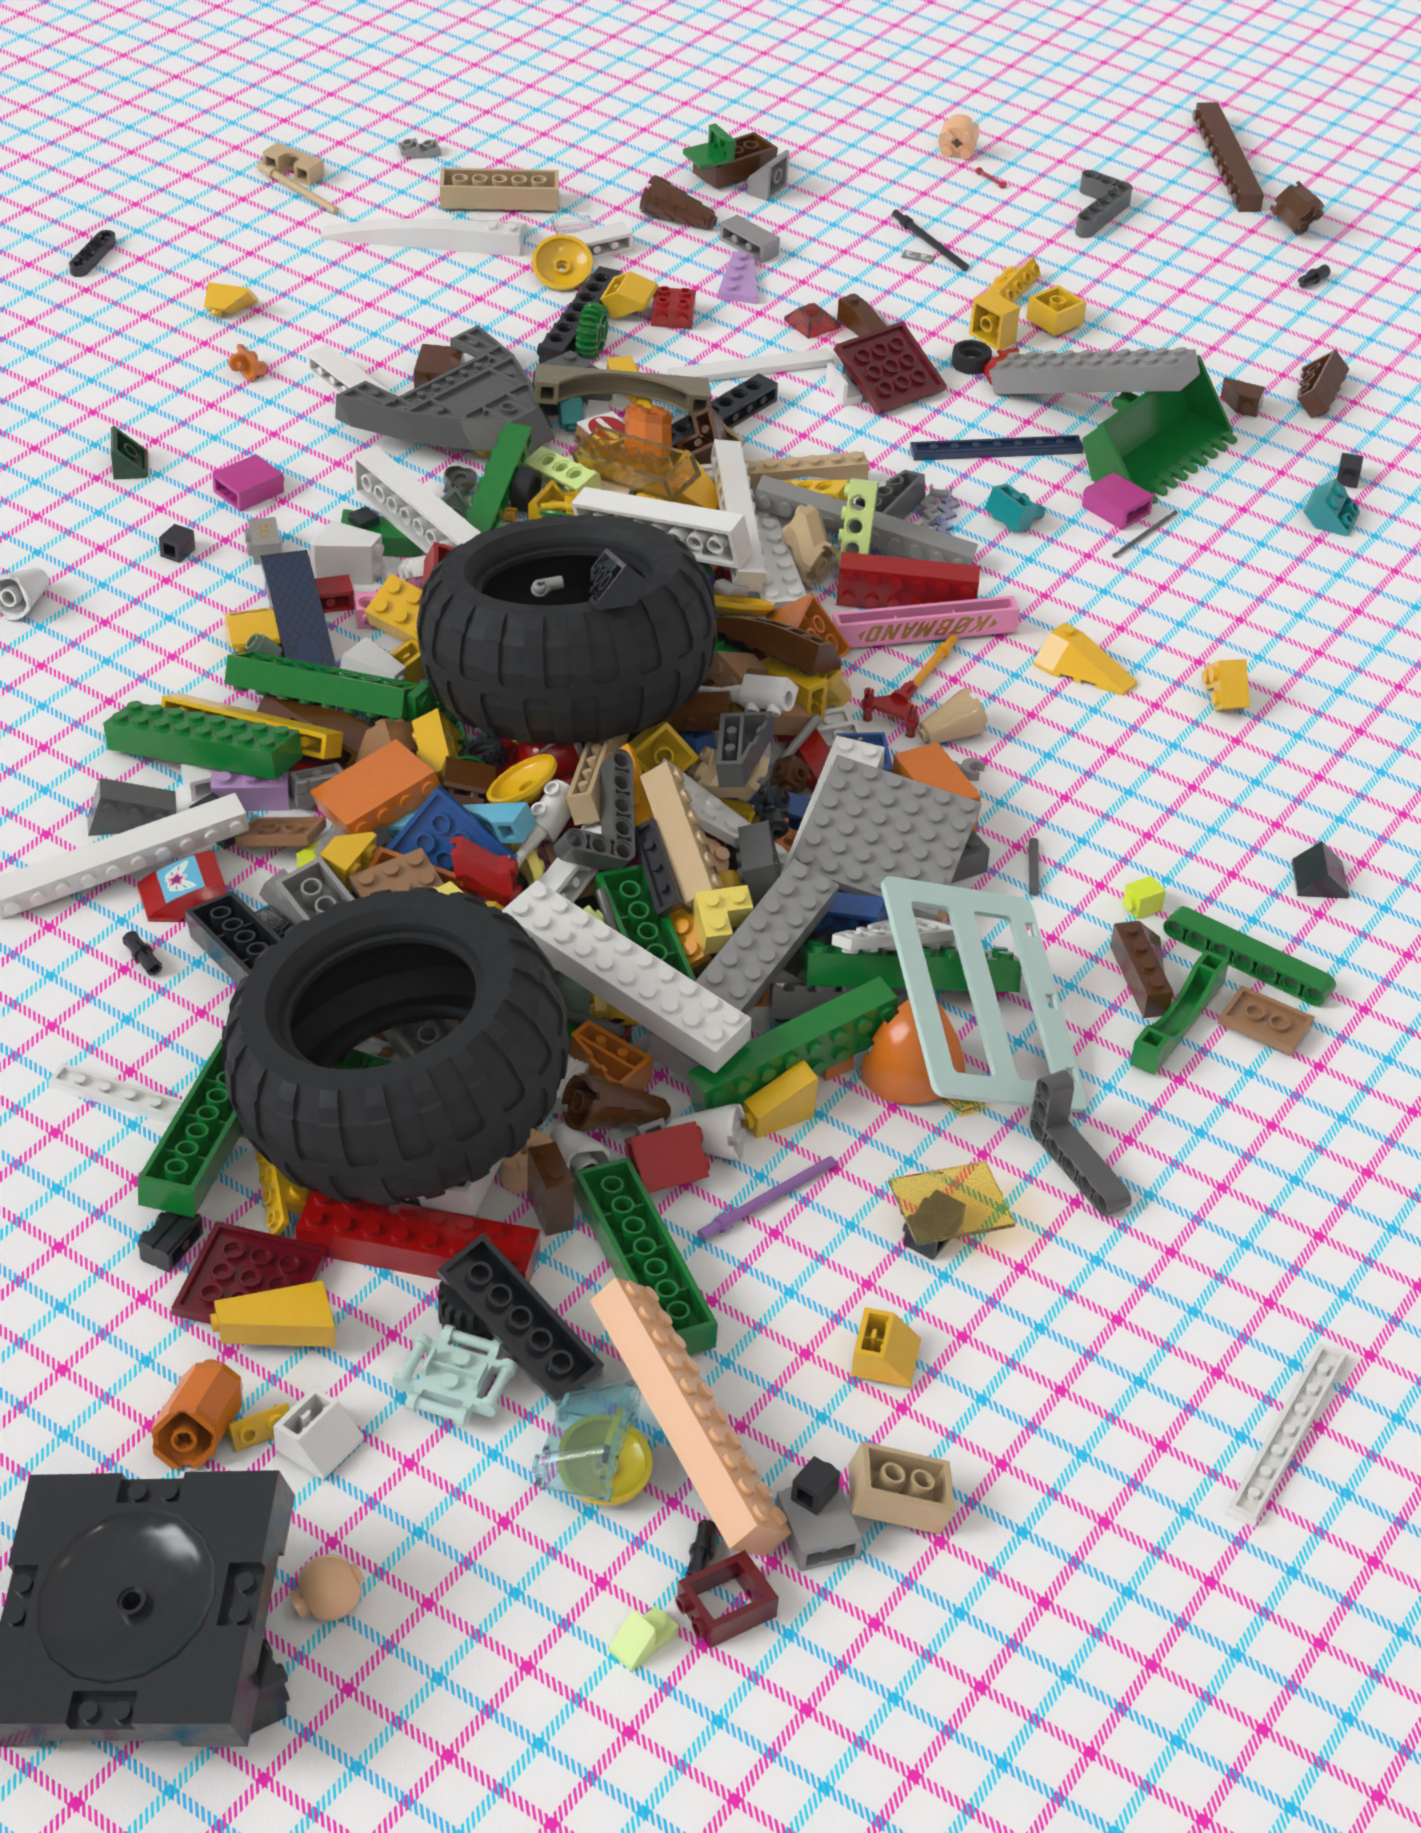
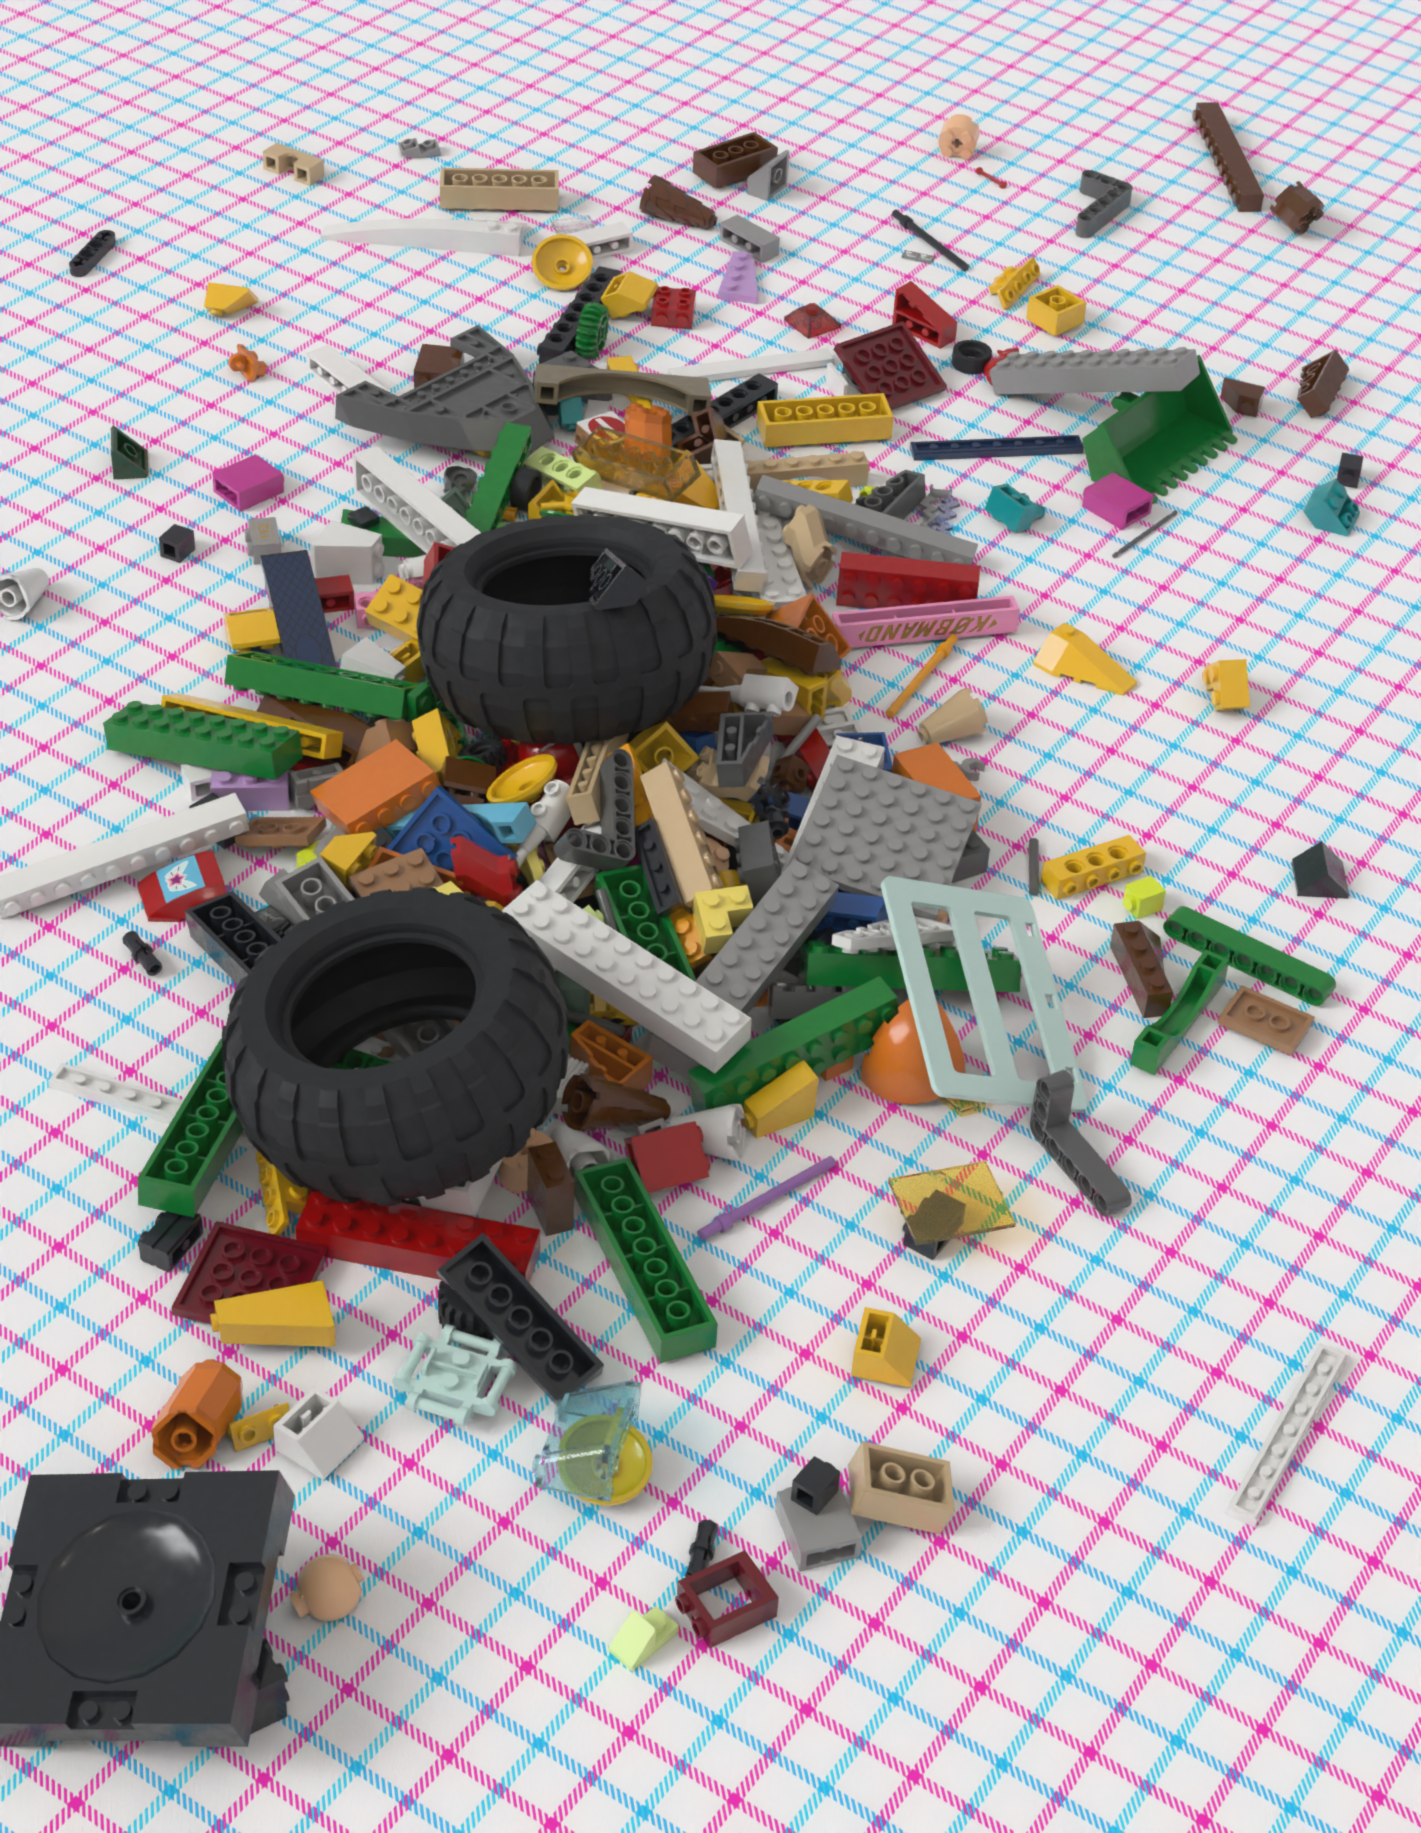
dark grey wedge [87,778,177,836] -> none
sand green brick [245,633,282,657] -> none
tan bar [256,161,339,215] -> none
light grey arm [531,576,564,598] -> none
light nougat brick [590,1277,791,1557] -> none
green bracket [683,123,736,170] -> none
light grey arm [713,579,749,598] -> none
yellowish green brick [835,478,879,571] -> none
reddish brown wedge [837,293,889,336] -> none
red axle [861,680,919,738] -> none
yellow brick [969,290,1020,350] -> none
black axle [1298,264,1331,288] -> none
none -> yellow brick [756,393,894,448]
none -> red wedge [892,281,958,349]
none -> yellow brick [1040,835,1146,900]

